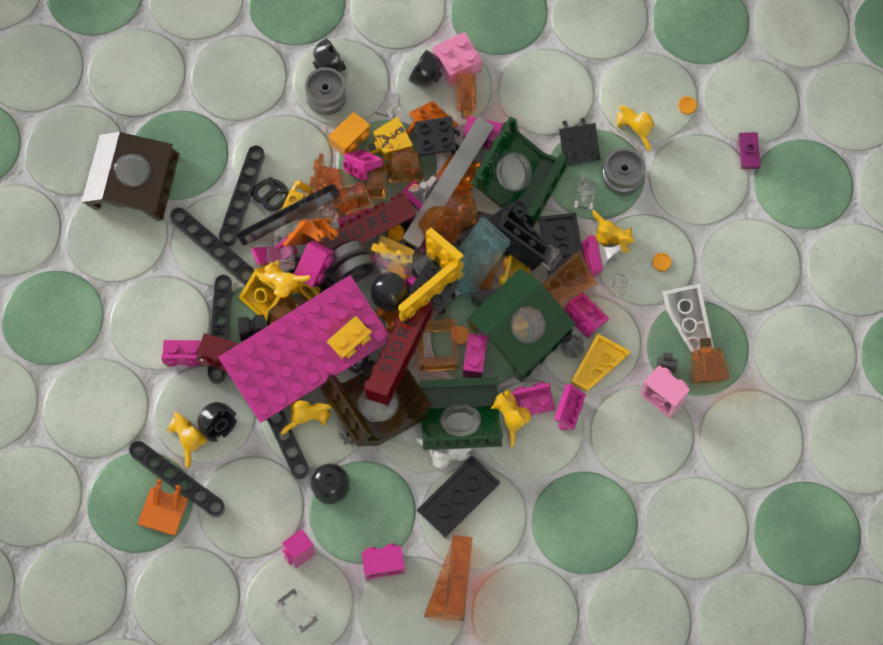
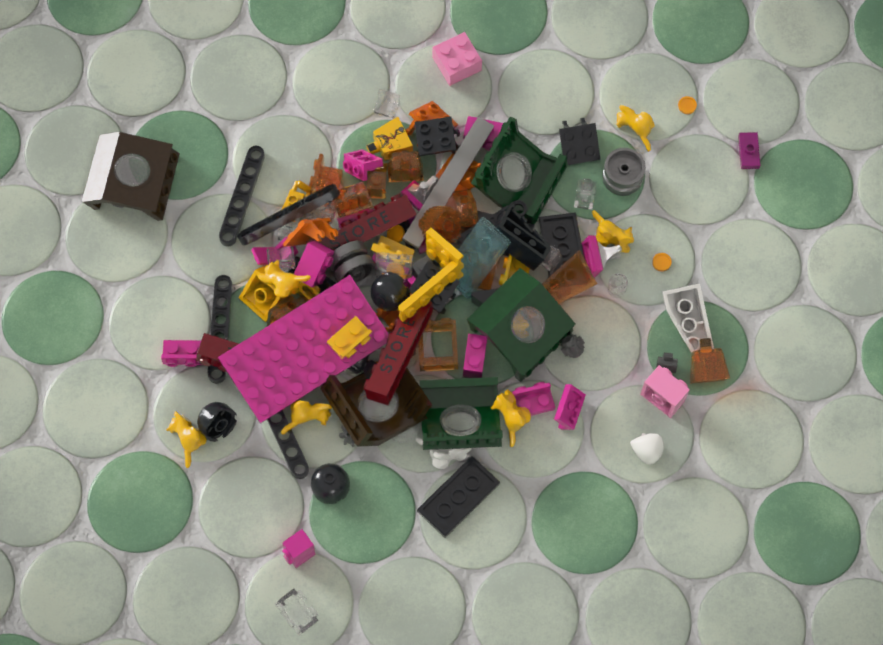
black beam [129,441,225,517] -> none
orange plate [138,479,189,536] -> none
black beam [170,207,254,285] -> none
black wheel [237,314,266,342] -> none
black piece [252,177,289,211] -> none
flat silver wheel [305,67,346,115] -> none
black cylinder [312,38,347,73] -> none
light orange brick [328,112,370,156] -> none
dark pink brick [361,544,405,580] -> none
black cylinder [408,50,442,87] -> none
clear orange wedge [424,535,472,621] -> none
light orange piece [451,326,470,345] -> none
clear orange torso [456,74,476,120] -> none
dark pink bracket [564,292,609,338] -> none
yellow wing [571,333,631,392] -> none
none -> white piece [630,433,664,465]

